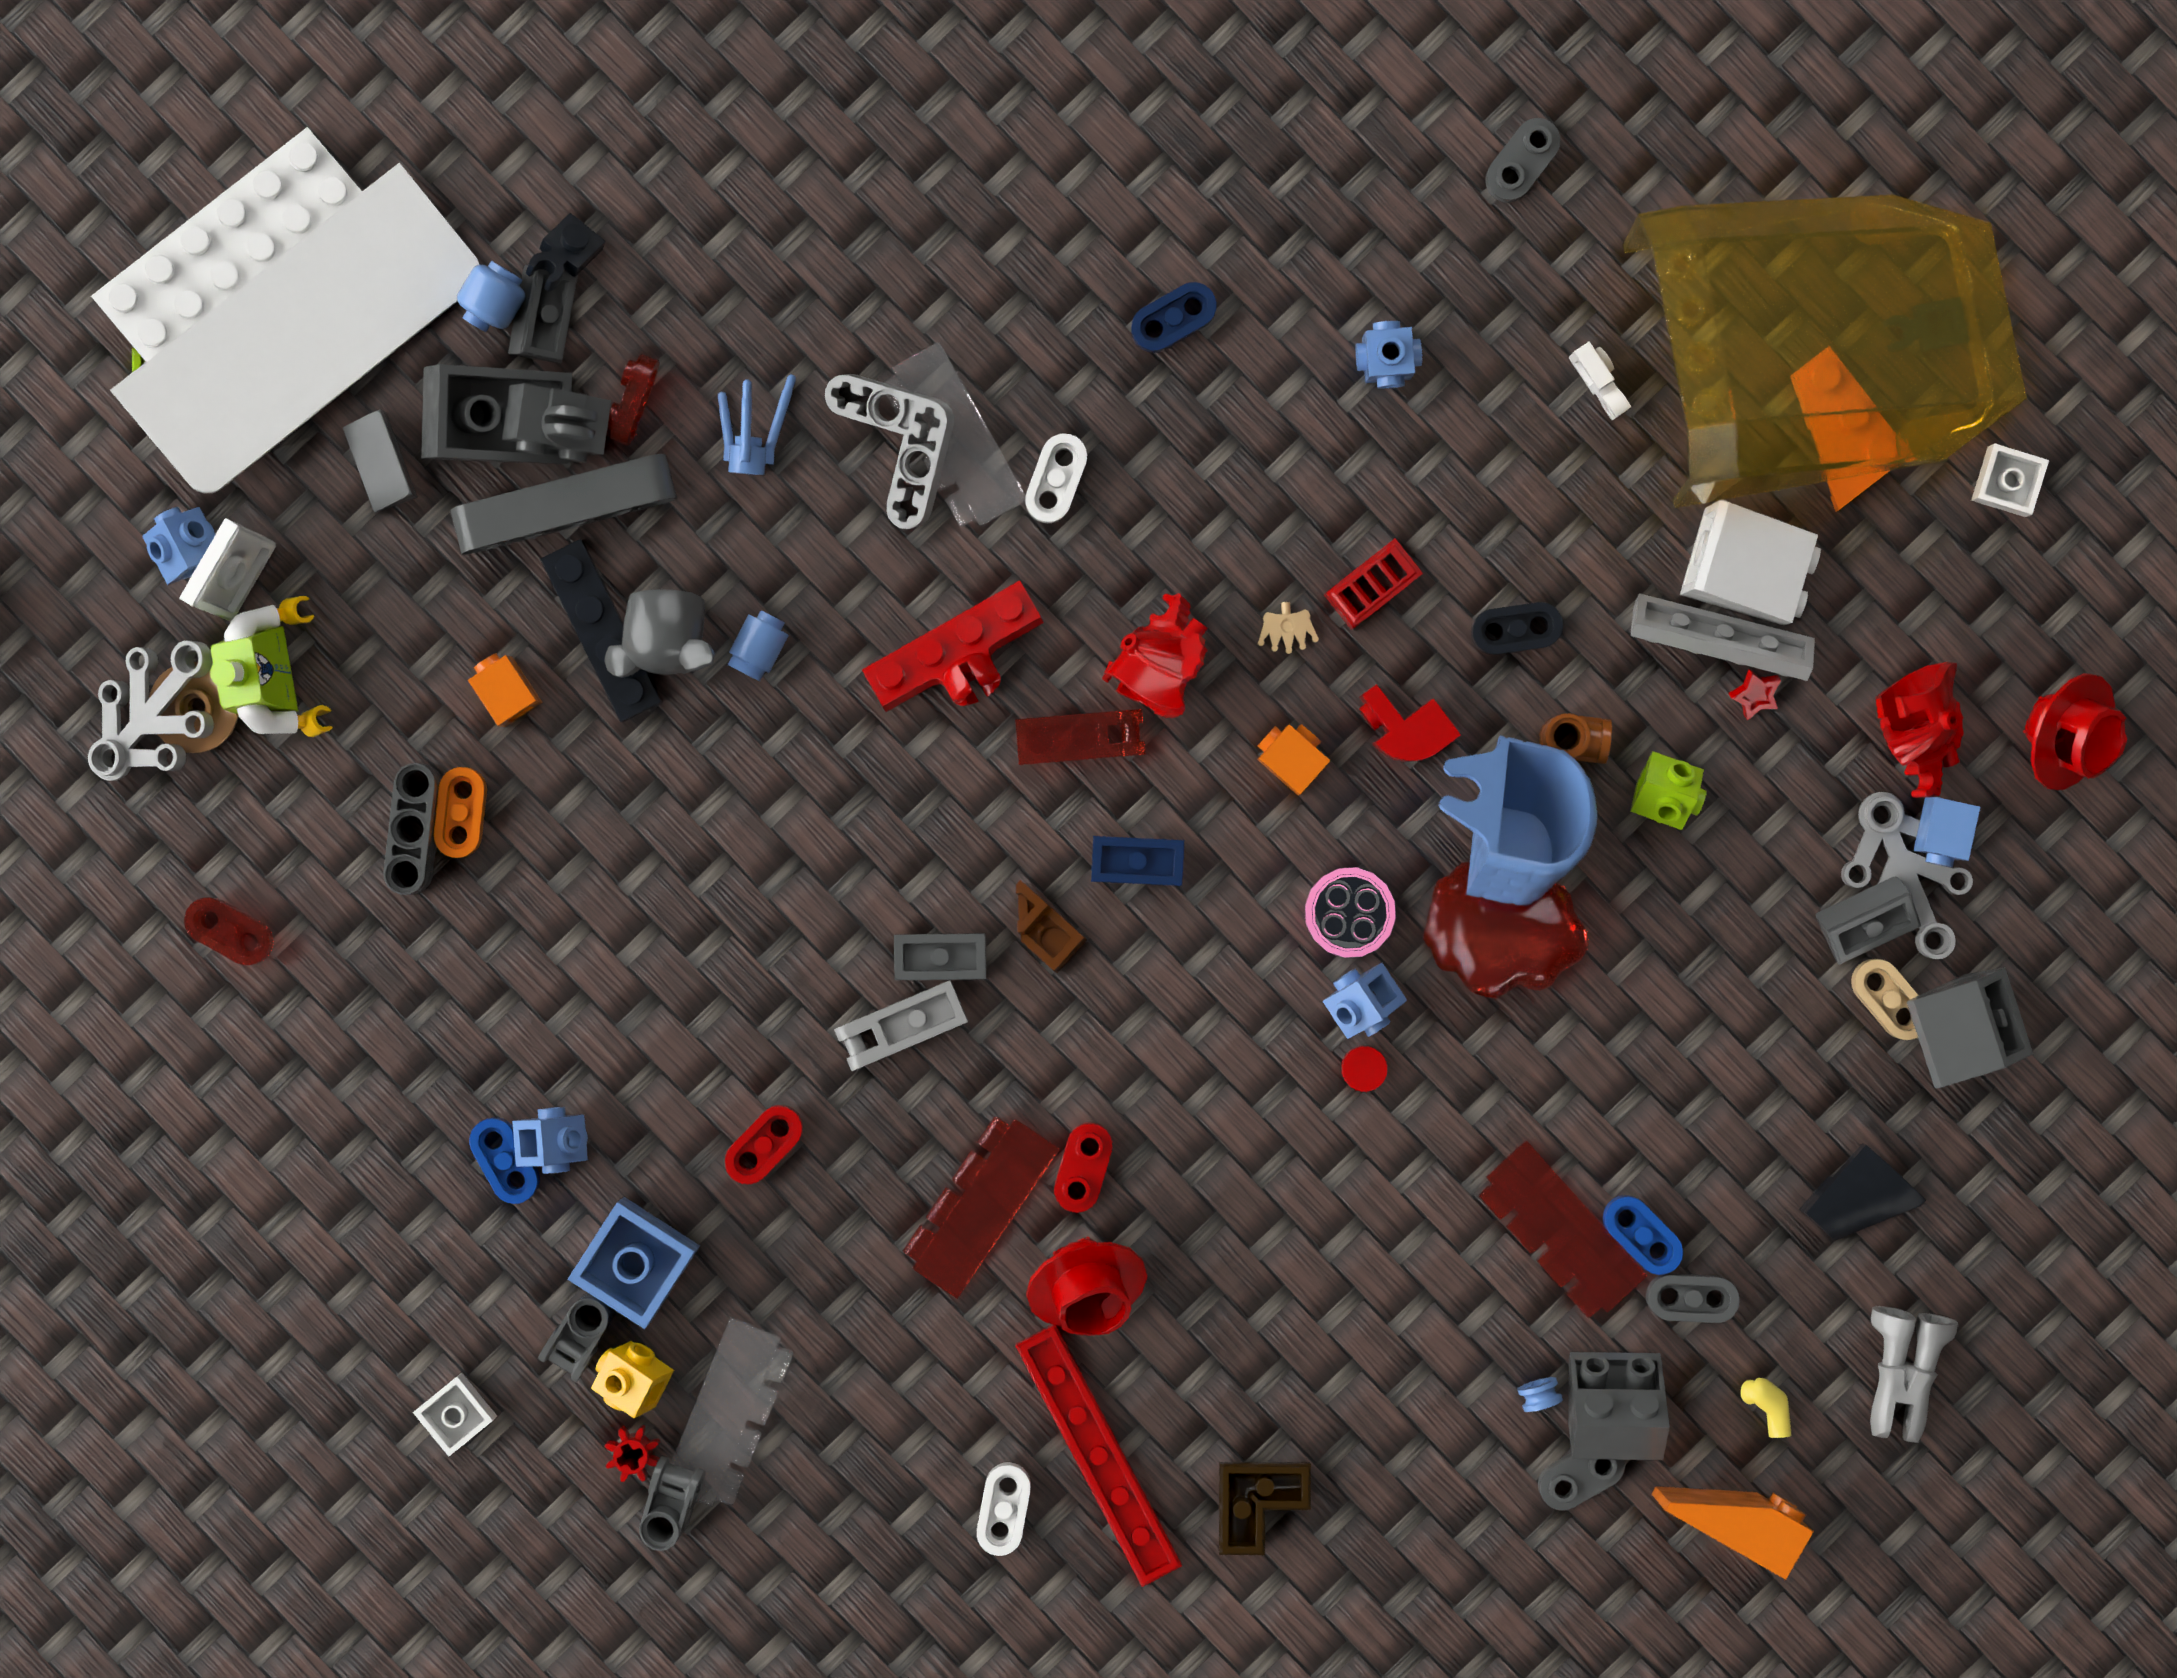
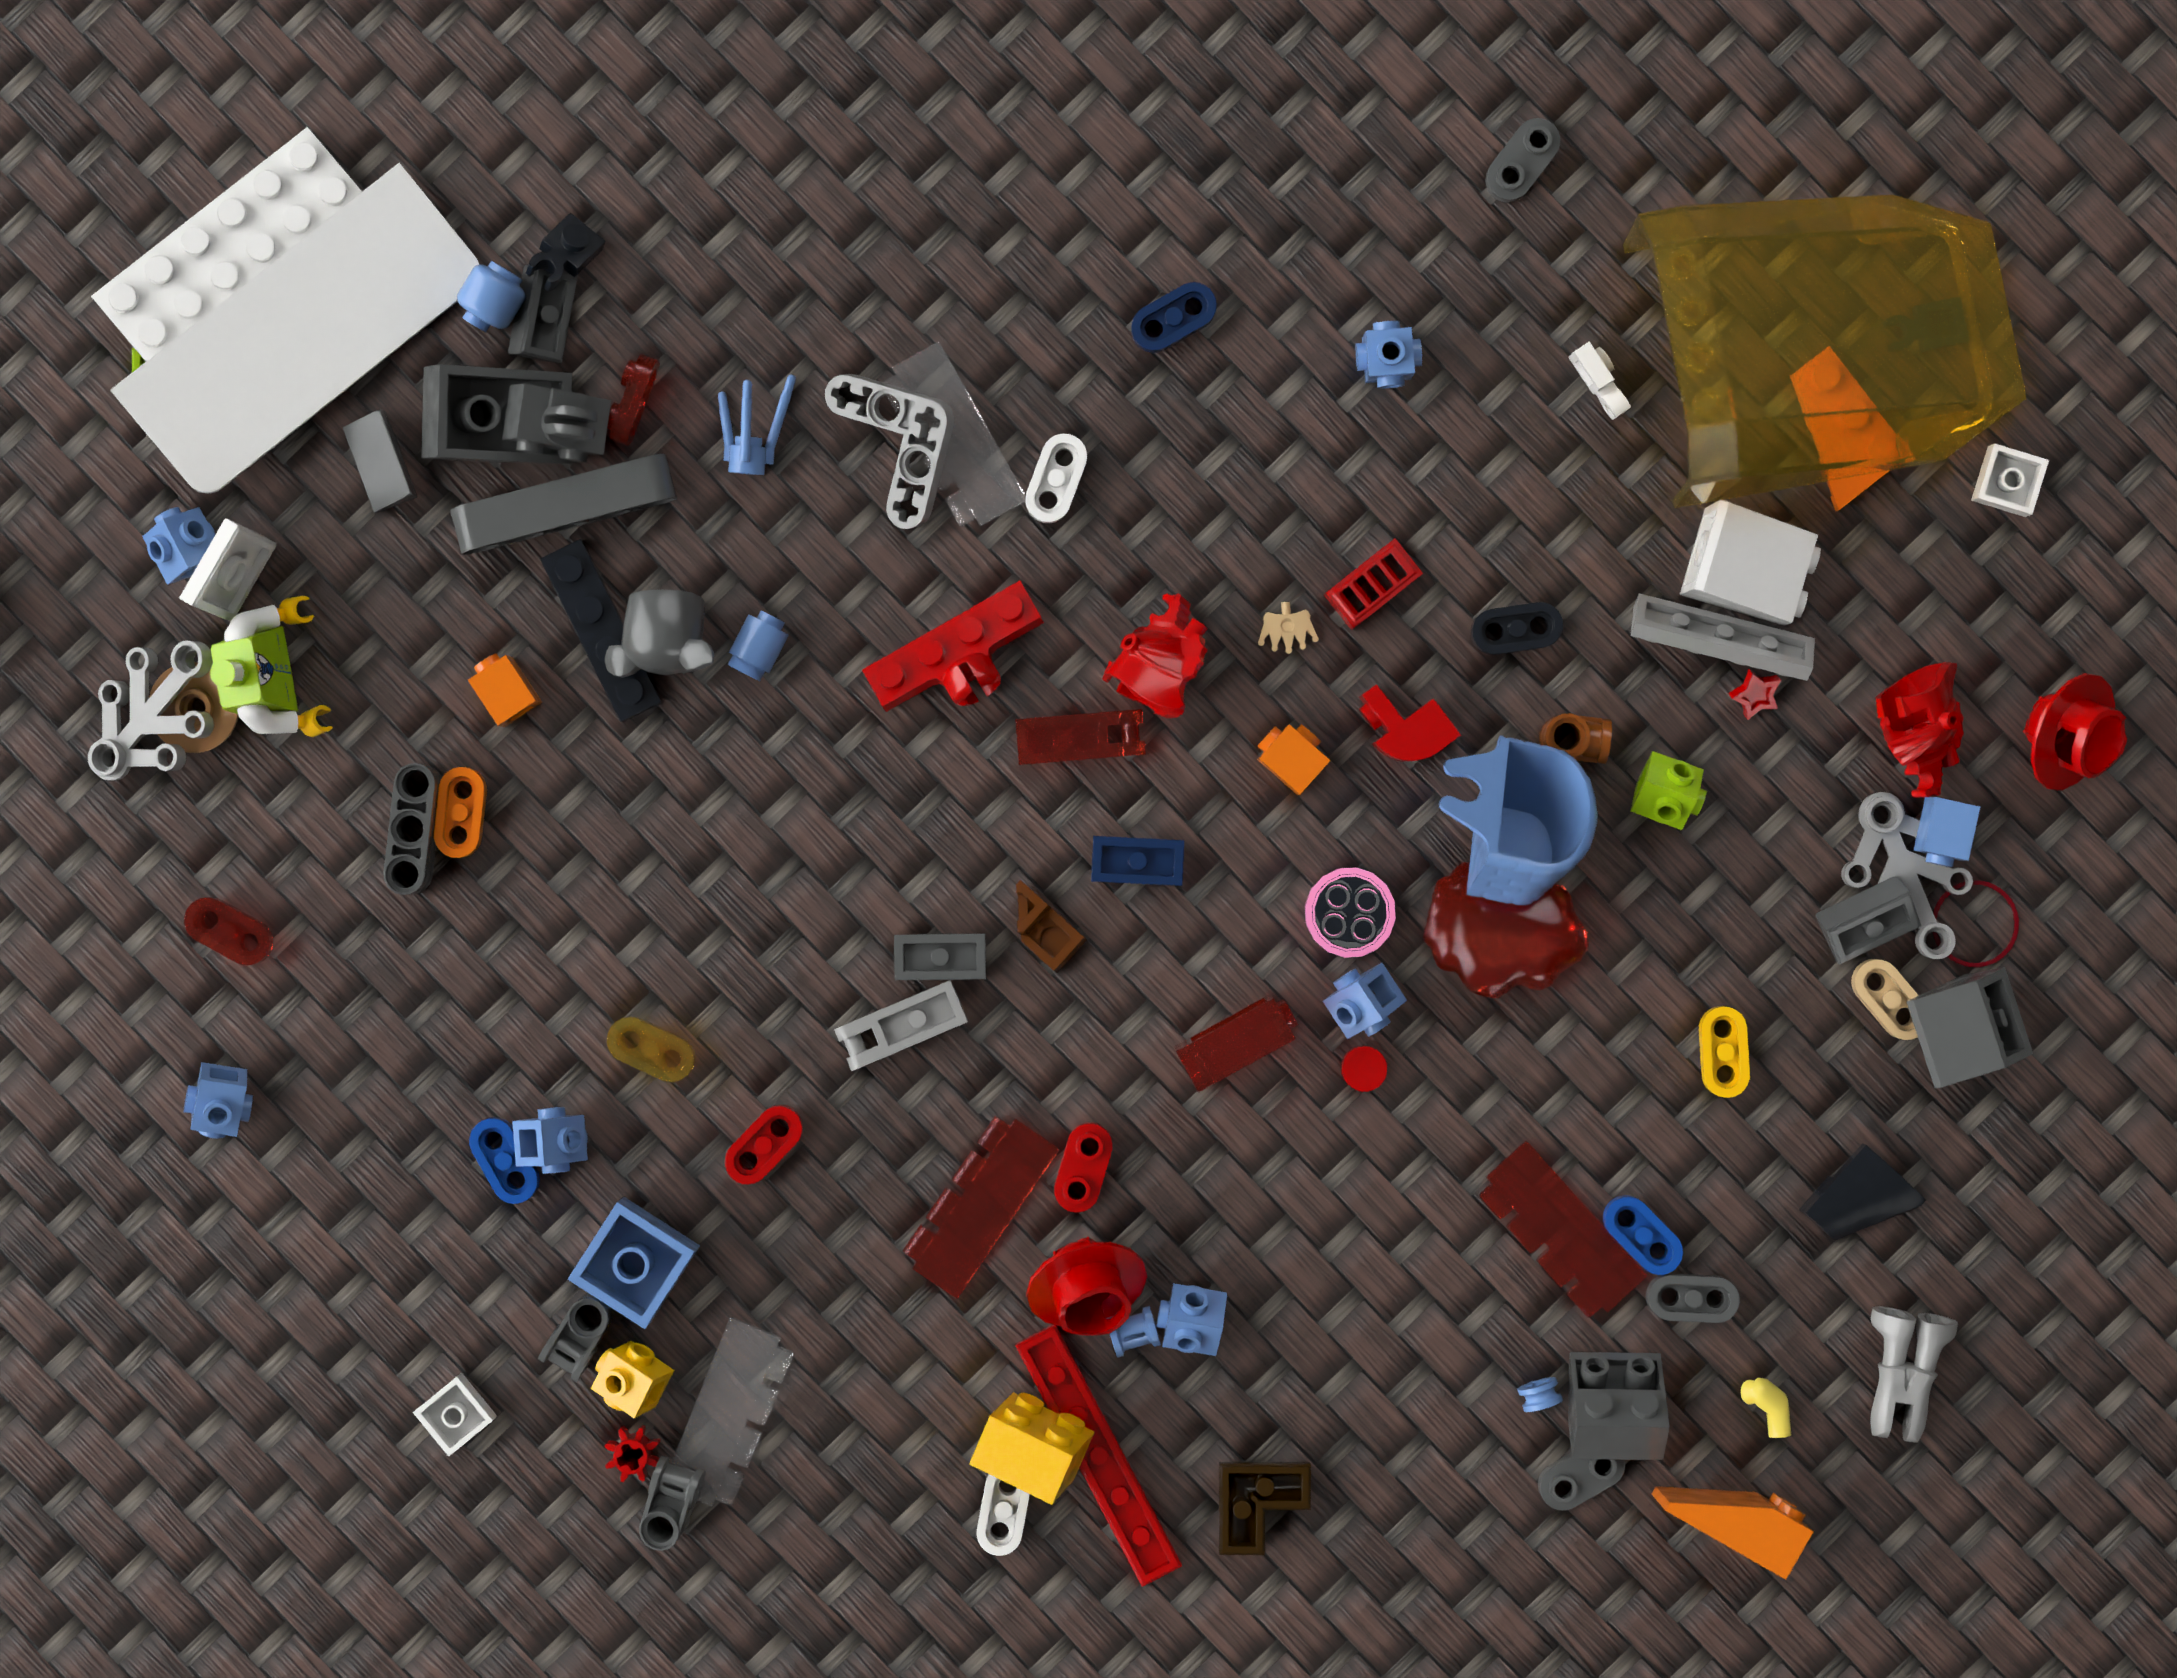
none -> medium blue brick [183,1062,253,1139]
none -> clear yellow plate [607,1016,695,1082]
none -> yellow brick [969,1392,1094,1505]
none -> medium blue bush [1106,1305,1161,1358]
none -> medium blue brick [1156,1283,1227,1356]
none -> clear red window [1174,994,1298,1092]
none -> yellow plate [1699,1006,1750,1098]
none -> dark red piece [1932,880,2019,967]

